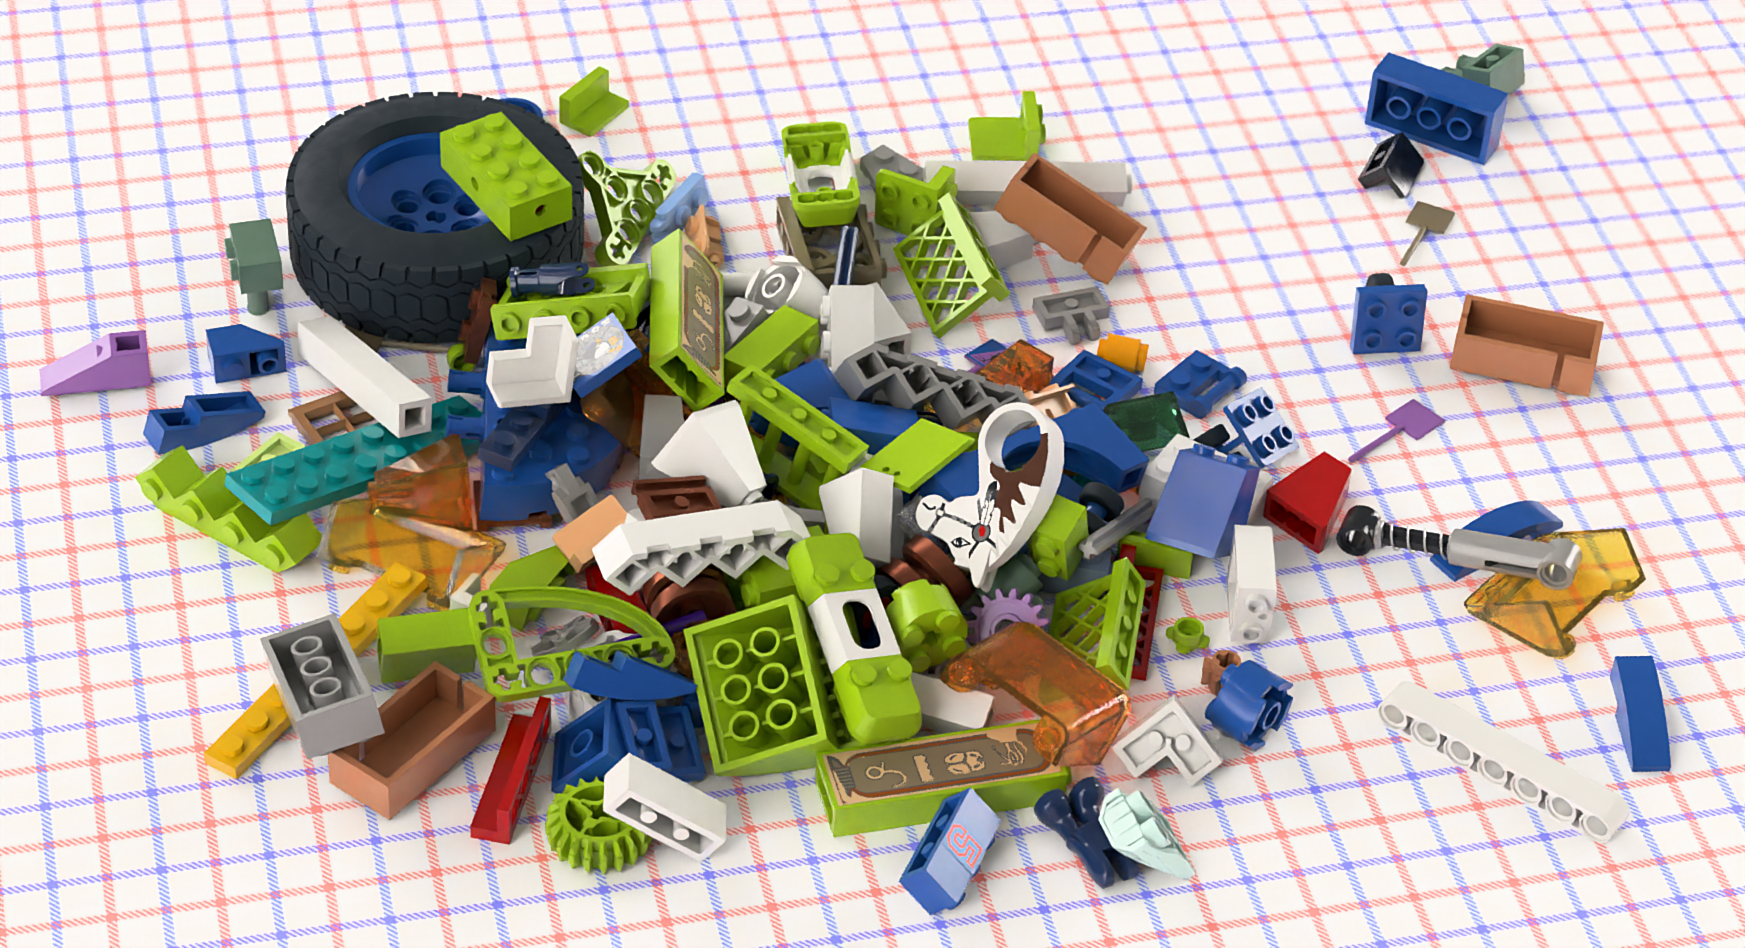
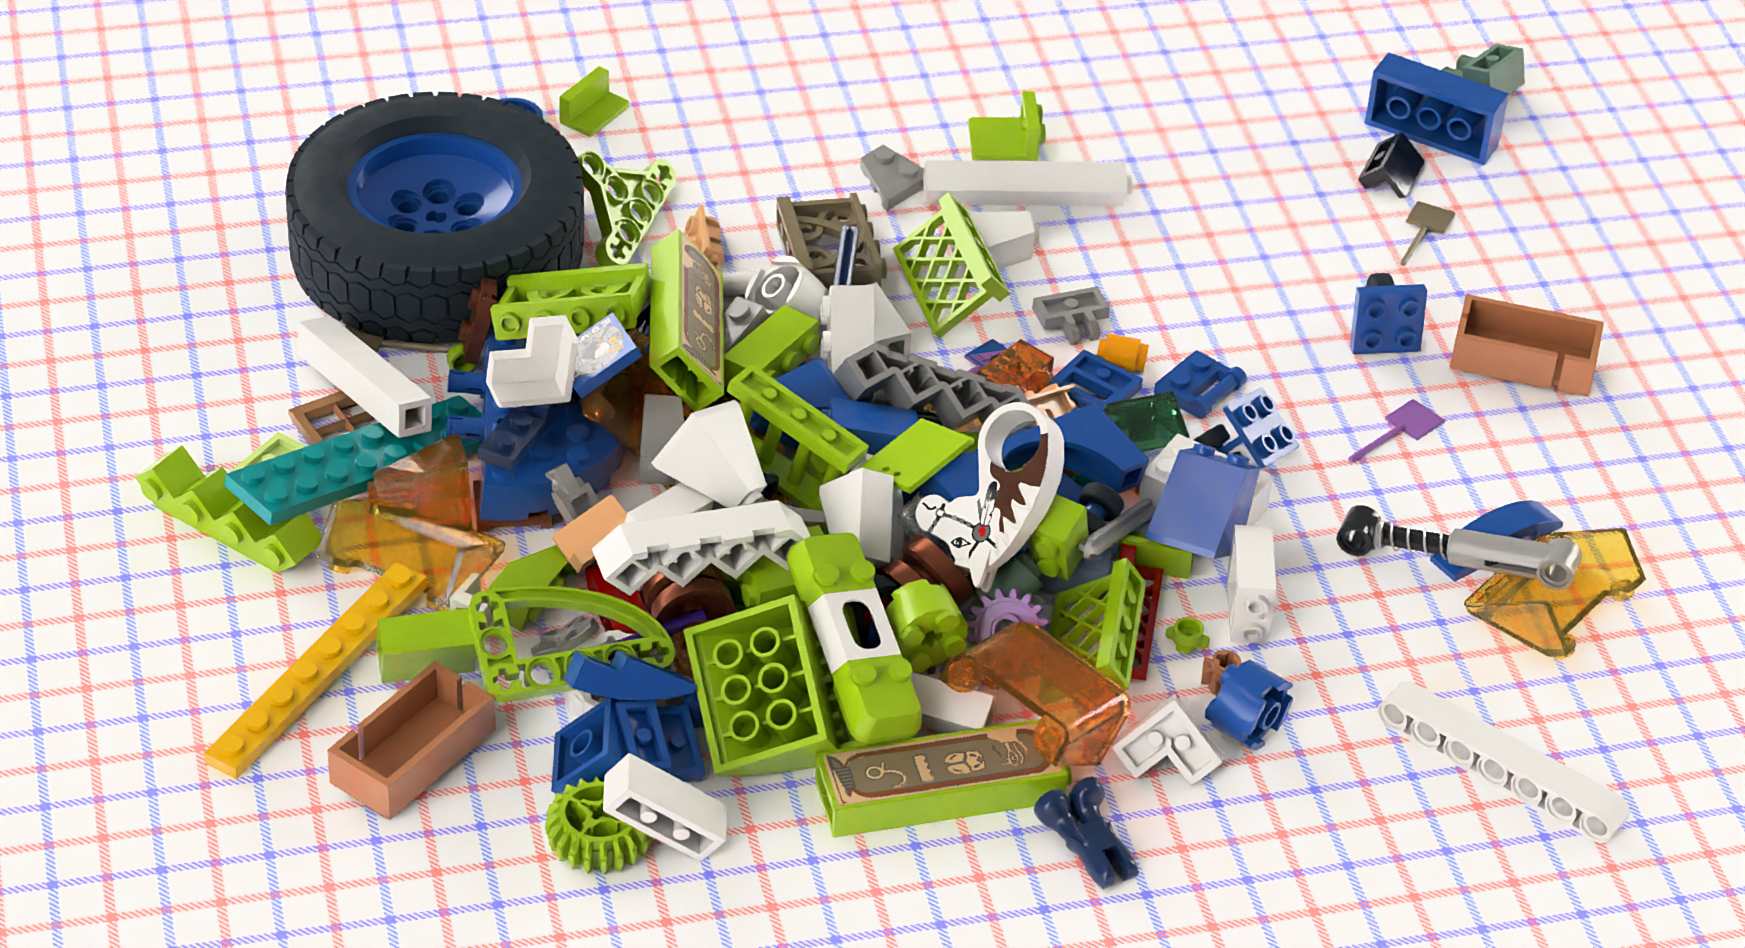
medium lavender slope [39,330,151,397] -> none
blue slope [143,391,266,455] -> none
blue slope [205,324,287,384] -> none
sand green brick [224,218,284,316] -> none
light grey brick [259,613,385,760] -> none
lime brick [440,112,572,241] -> none
red fence [470,696,552,845] -> none
dark blue piece [509,262,595,298] -> none
copper plate [631,475,722,520] -> none
light blue hinge [649,172,709,244] -> none
lime piece [781,121,860,227] -> none
lime bracket [874,165,958,236] -> none
brick [898,787,1002,915] -> none
nougat piece [994,152,1147,286] -> none
light aqua slope [1098,788,1196,879] -> none
red slope [1263,451,1352,554] -> none
blue slope [1609,656,1671,772] -> none

